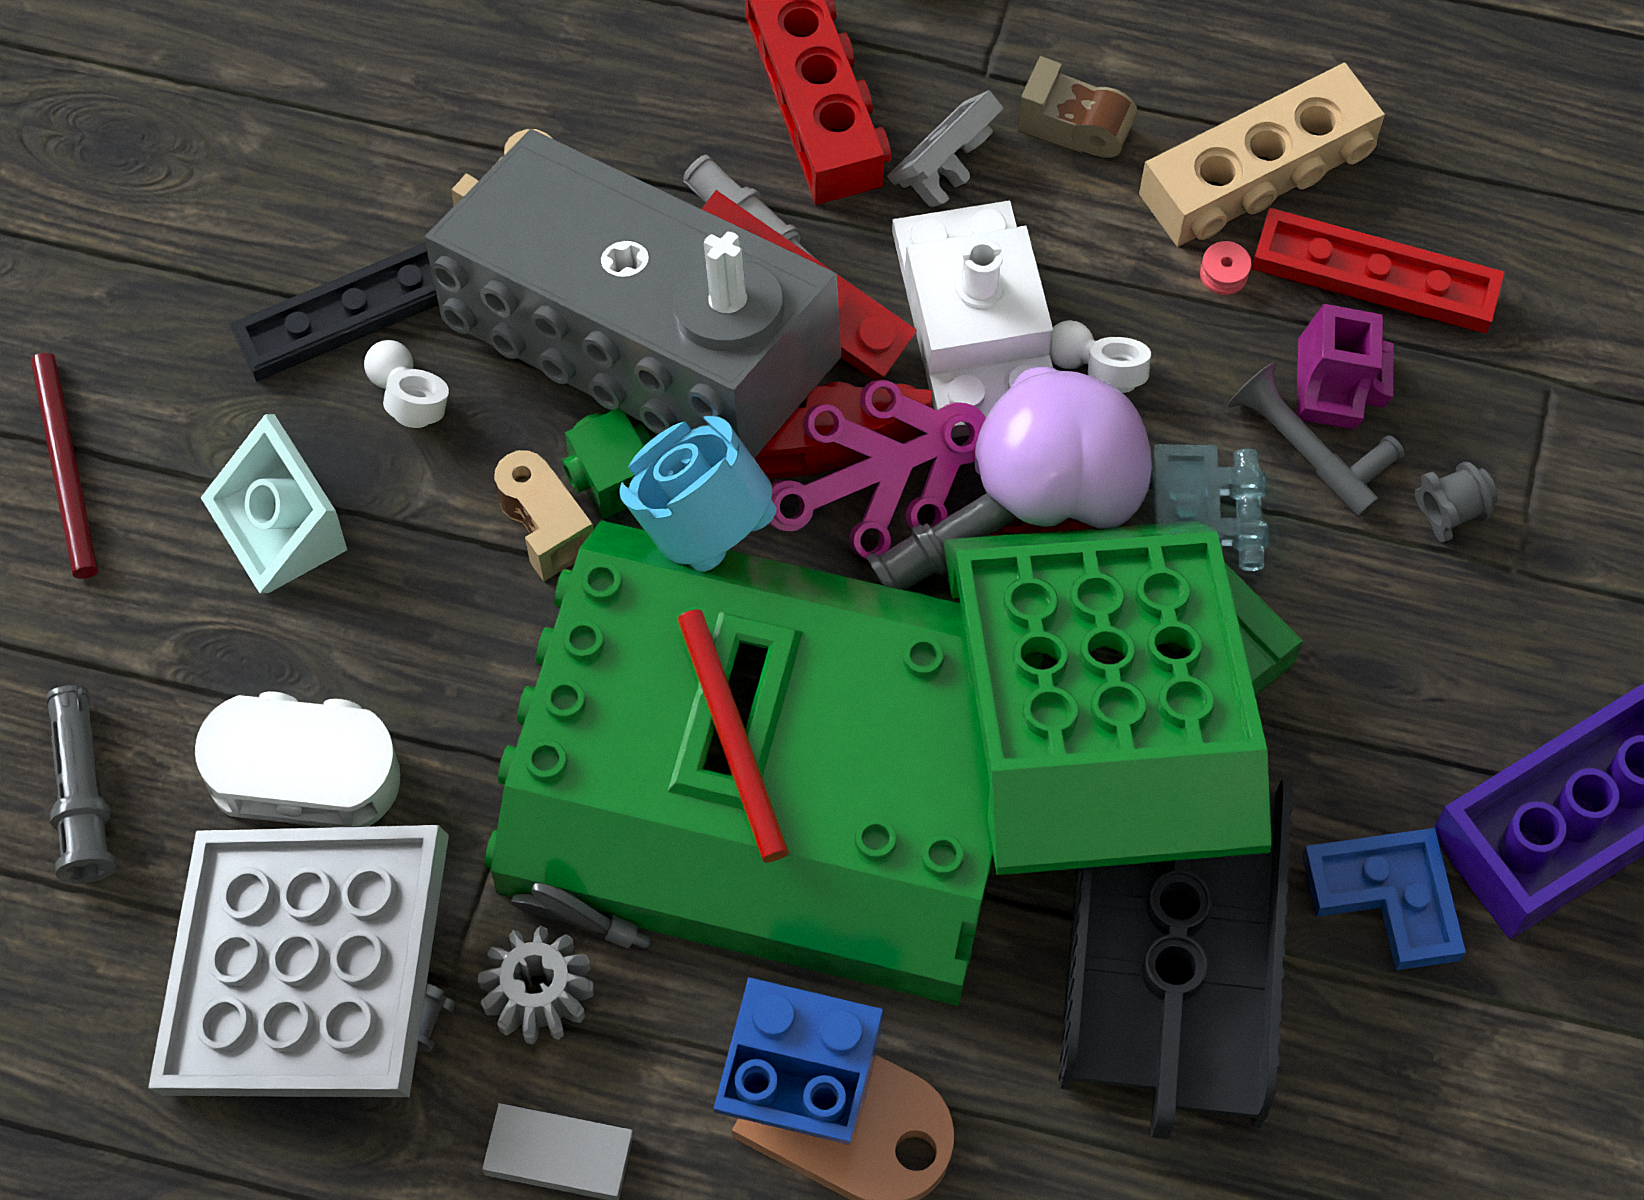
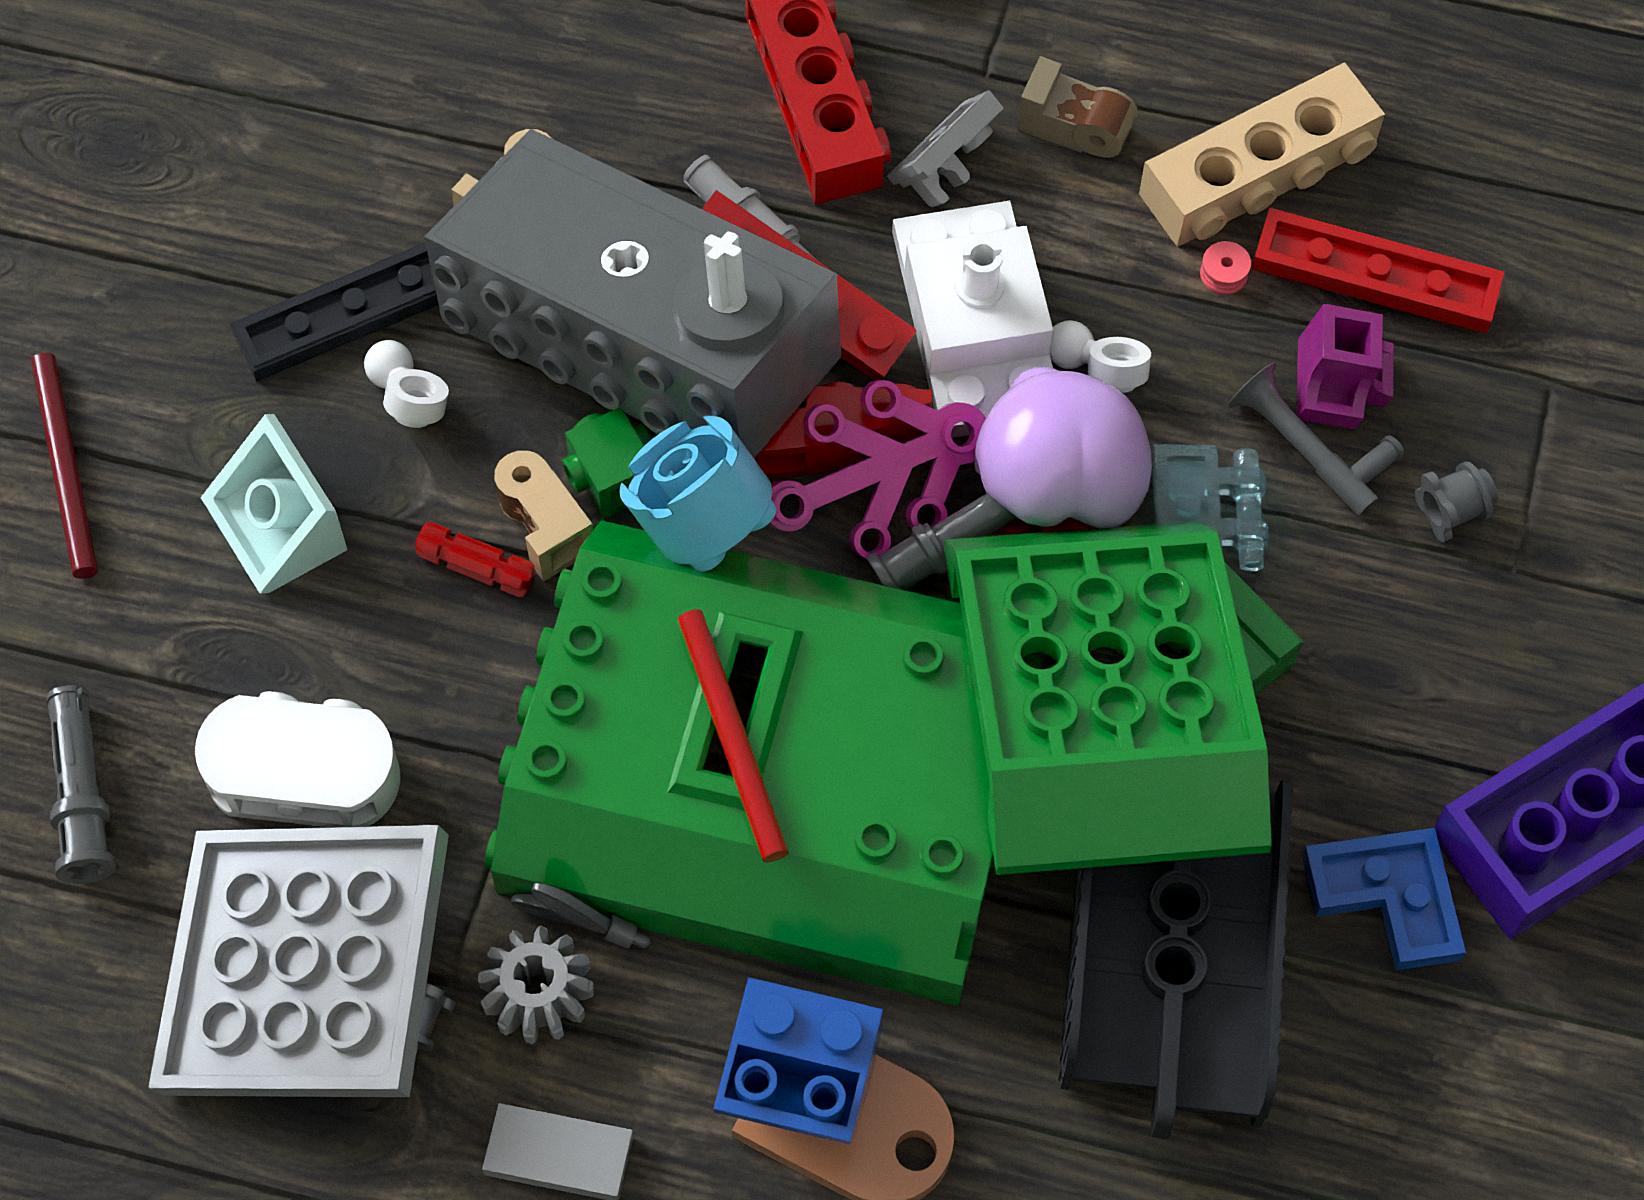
none -> red axle [415,522,536,597]

